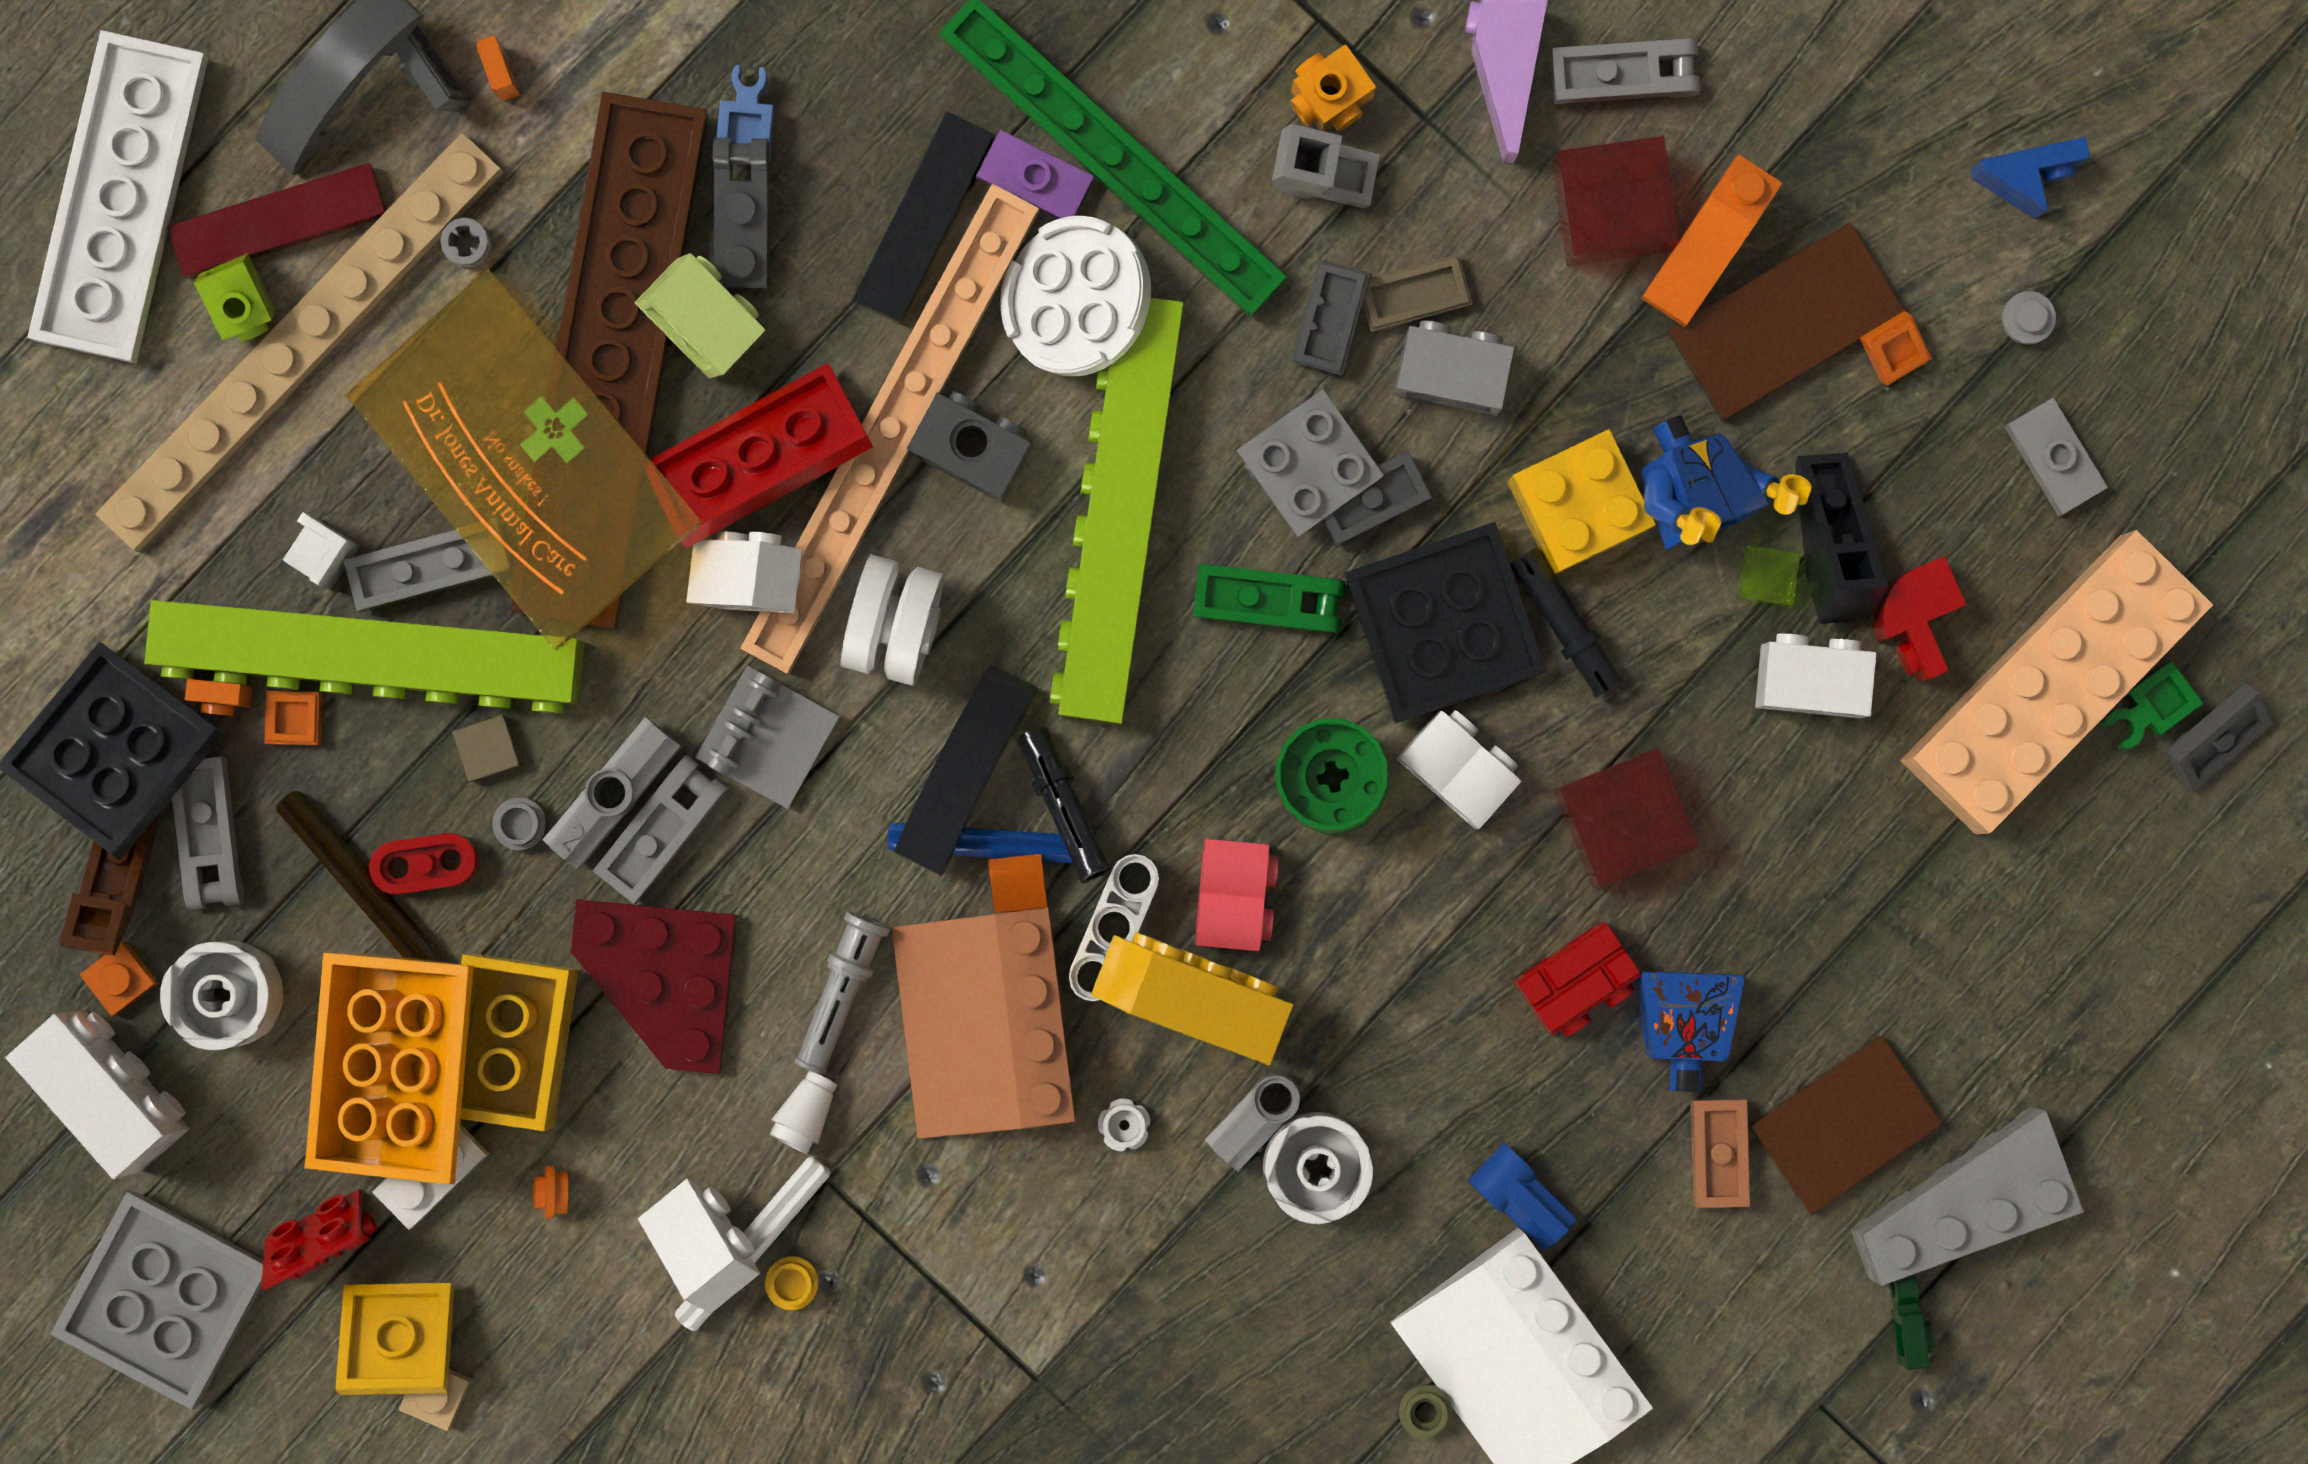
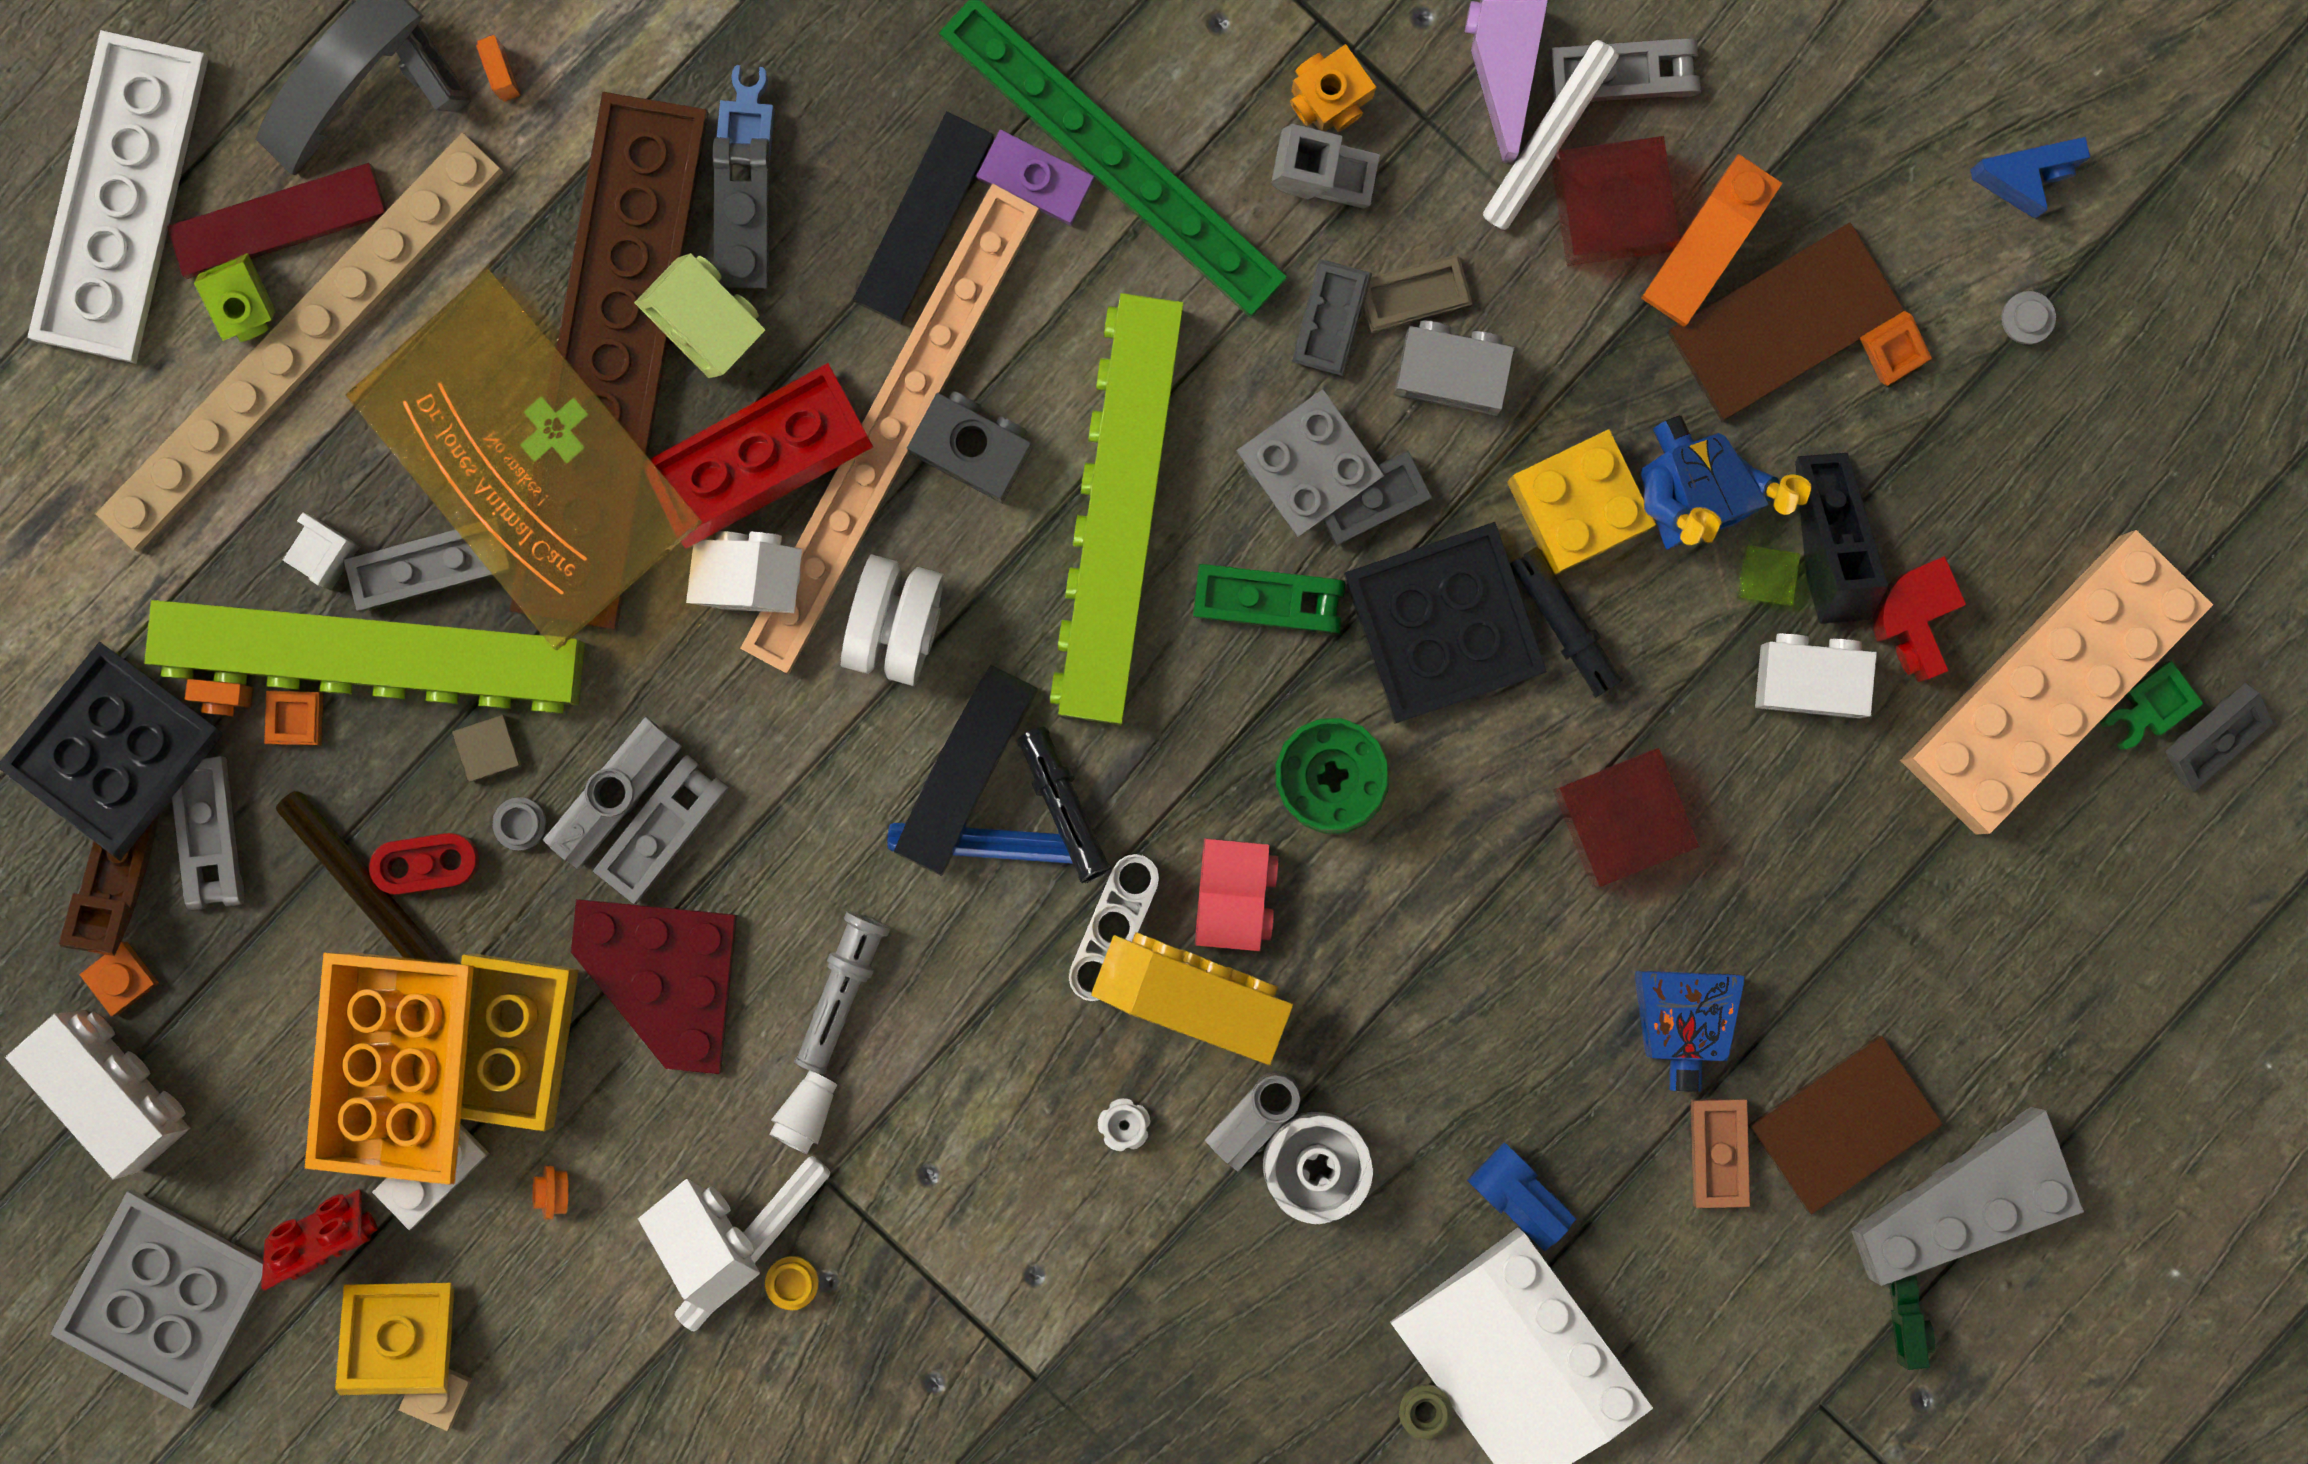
white brick [160,941,283,1050] -> none
light grey bush [440,217,492,269] -> none
light grey hinge [695,665,840,809] -> none
nougat slope [892,907,1076,1139] -> none
orange tile [988,854,1047,913] -> none
white tile [1000,216,1151,376] -> none
white brick [1396,710,1522,829] -> none
red brick [1513,922,1641,1037] -> none
light grey plate [2004,398,2108,516] -> none
none -> white axle [1483,40,1619,230]

